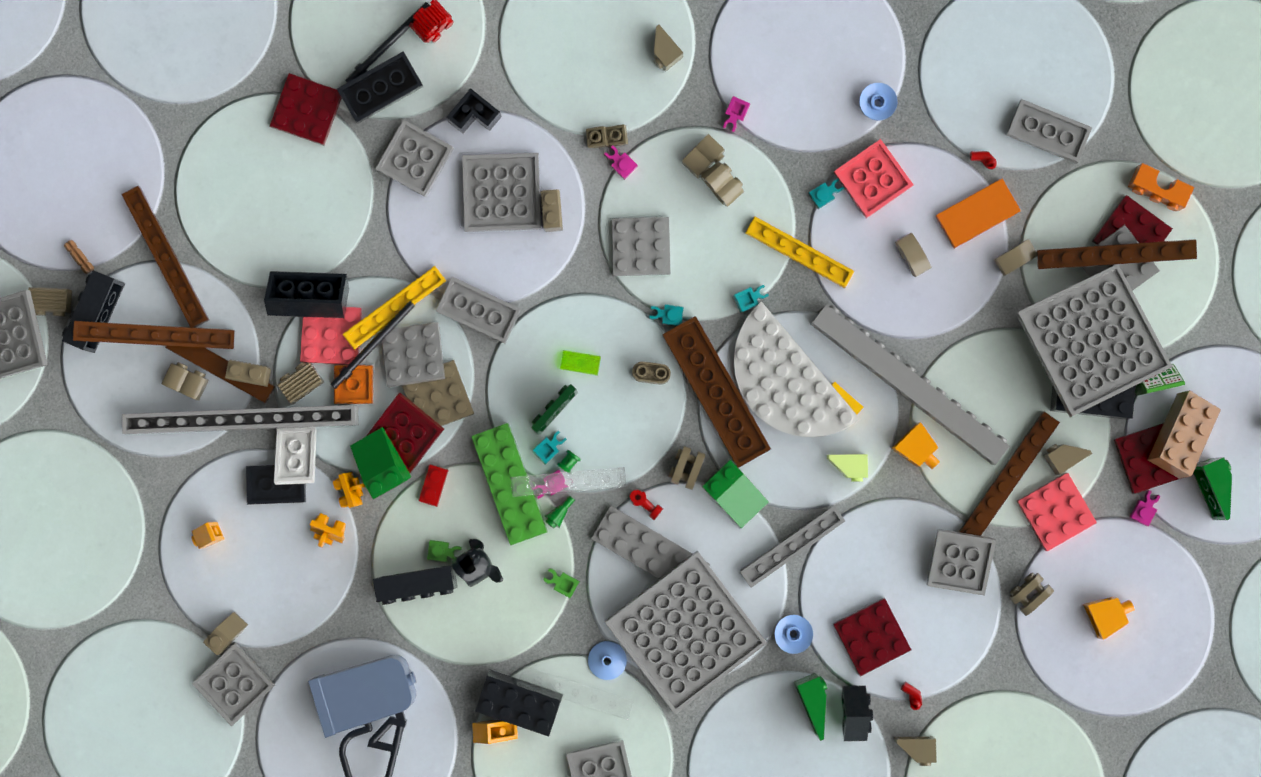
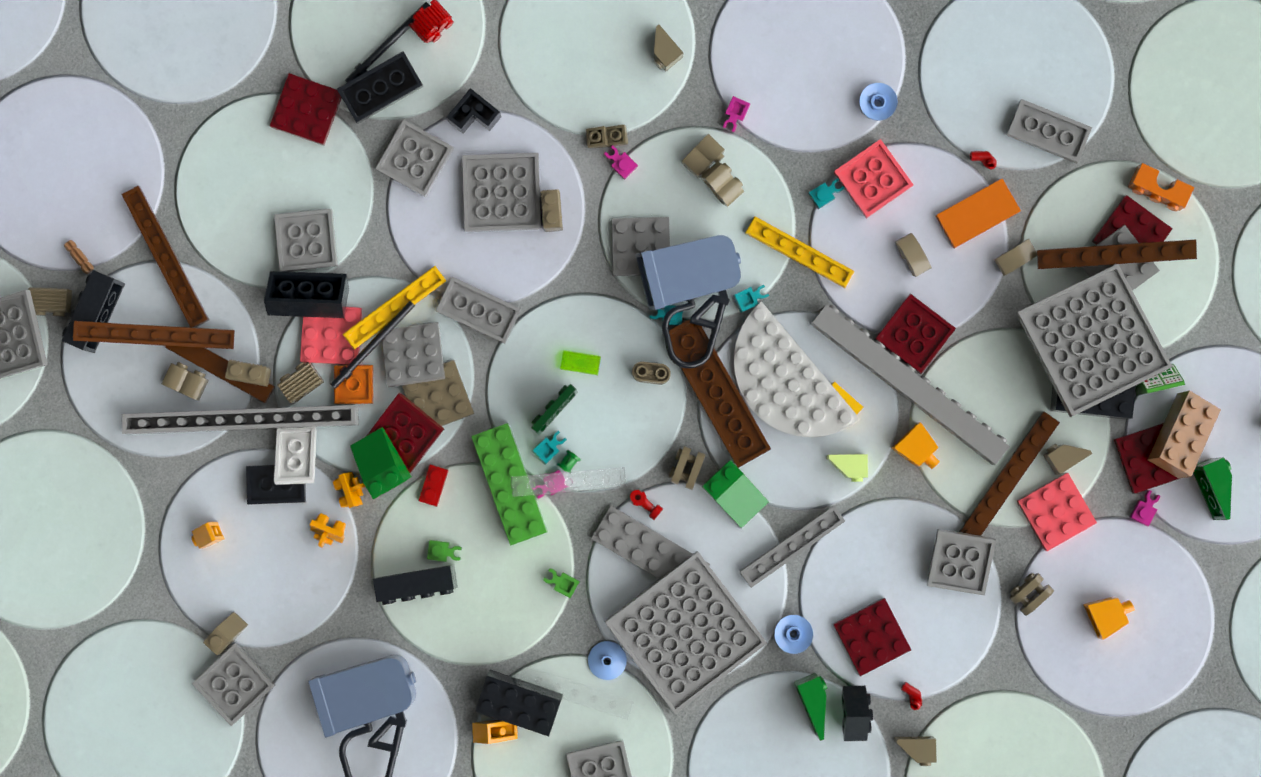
black piece [452,539,503,587] -> none
green cone [545,496,575,529] -> none
none -> light grey plate [274,209,338,272]
none -> sand blue piece [635,235,741,369]
none -> dark red plate [875,293,956,374]

